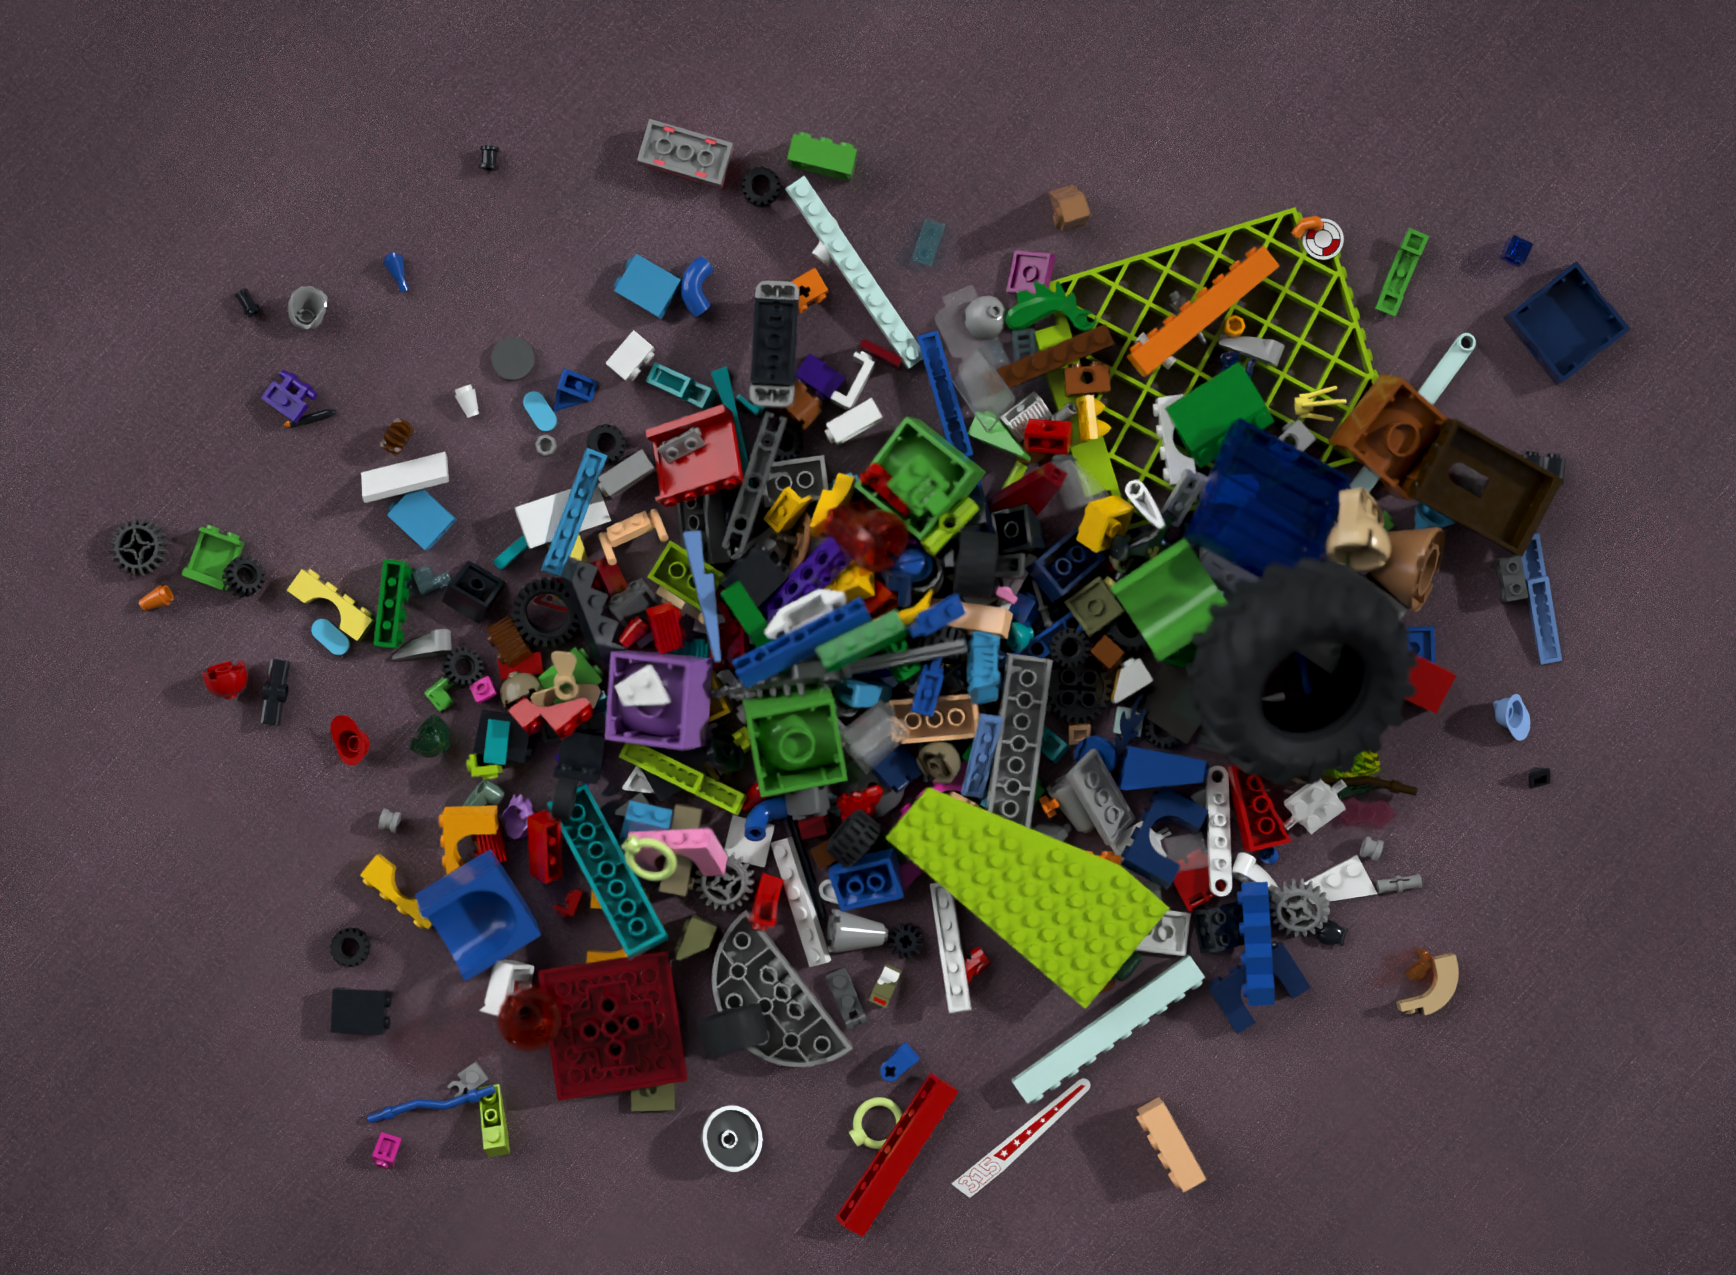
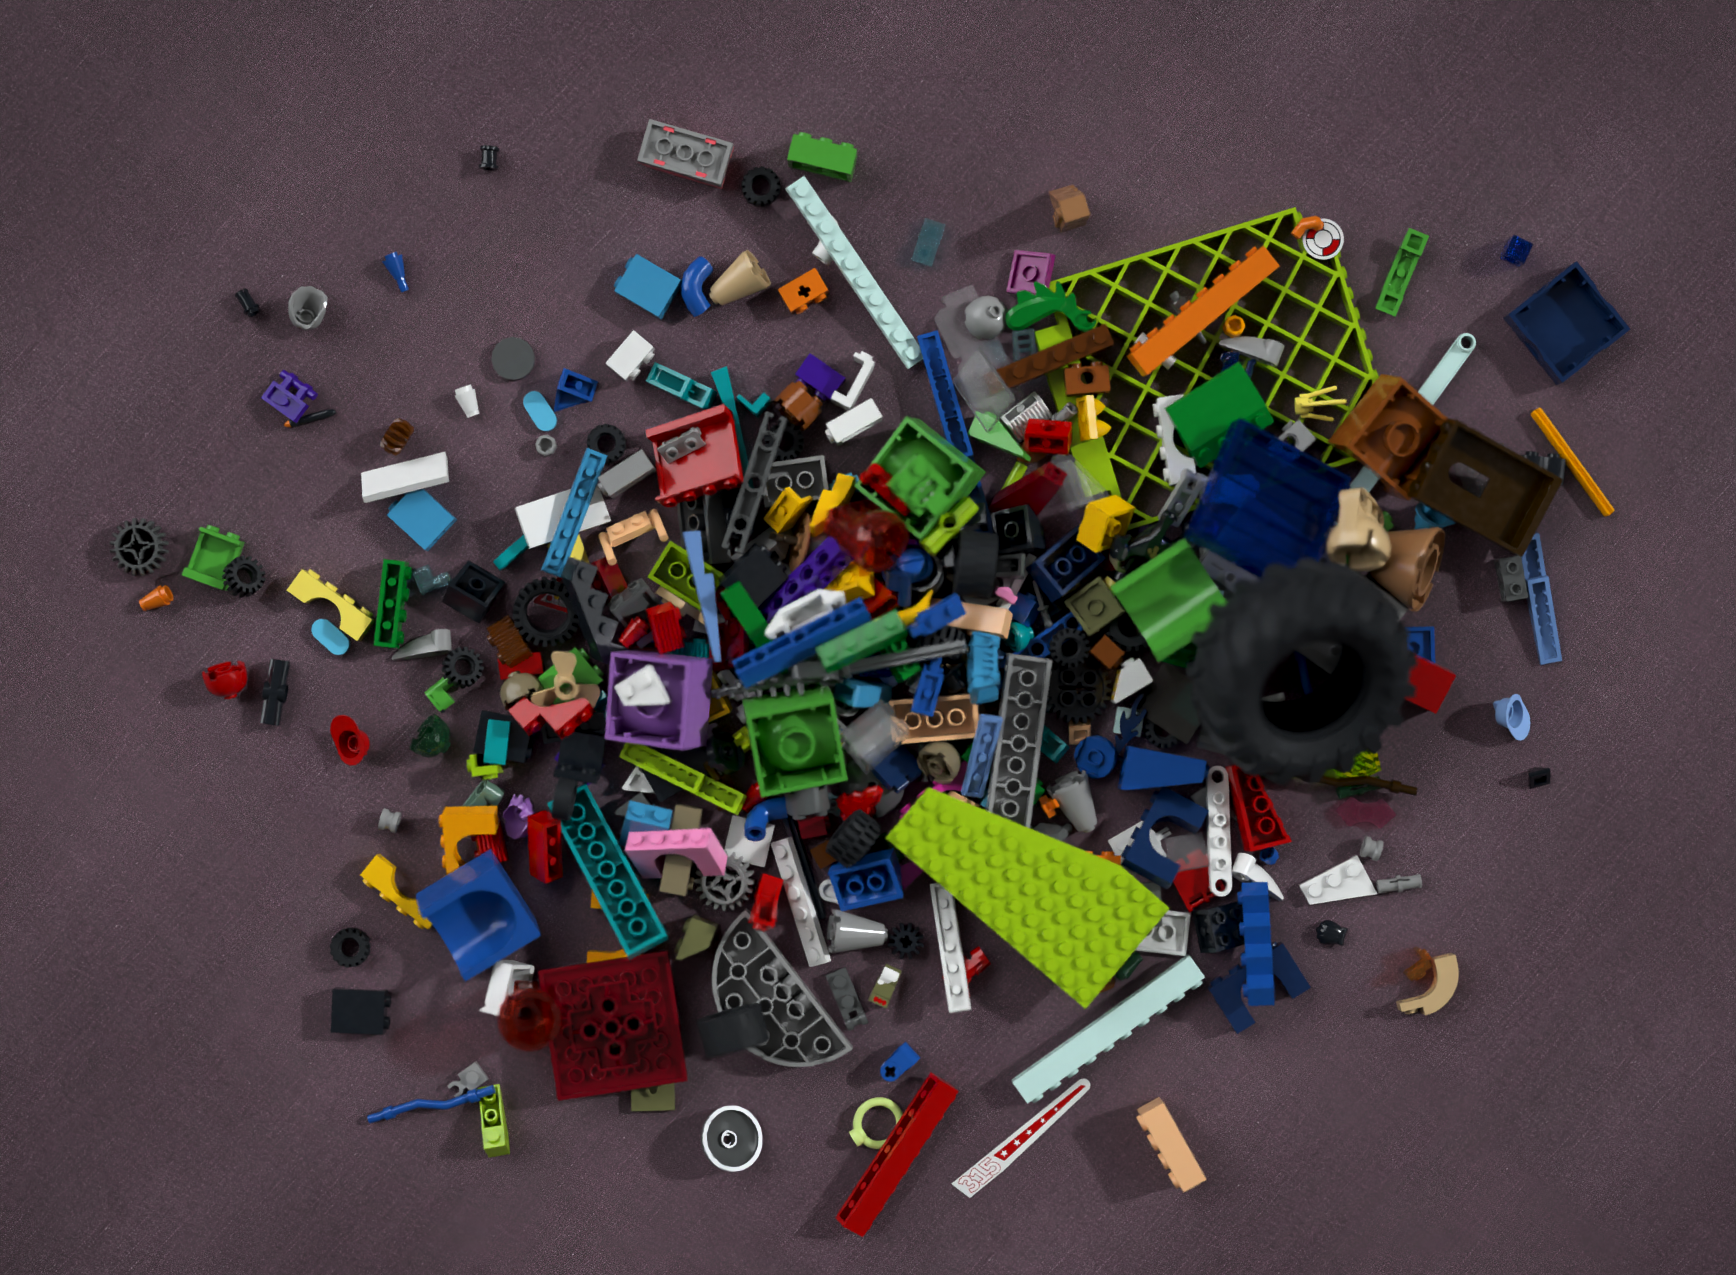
dark pink bracket [372,1132,402,1169] -> none
dark pink bracket [469,676,500,704] -> none
red bracket [553,888,585,918] -> none
yellowish green piece [622,834,677,881] -> none
black piece [750,281,799,408] -> none
dark red tile [859,339,902,370] -> none
light grey tile [1066,749,1136,845] -> none
white piece [1125,480,1165,529] -> none
light grey gear [1269,879,1330,937] -> none
white plate [1283,779,1347,834] -> none
none -> tan cone [709,250,771,306]
none -> light orange axle [1531,407,1614,517]

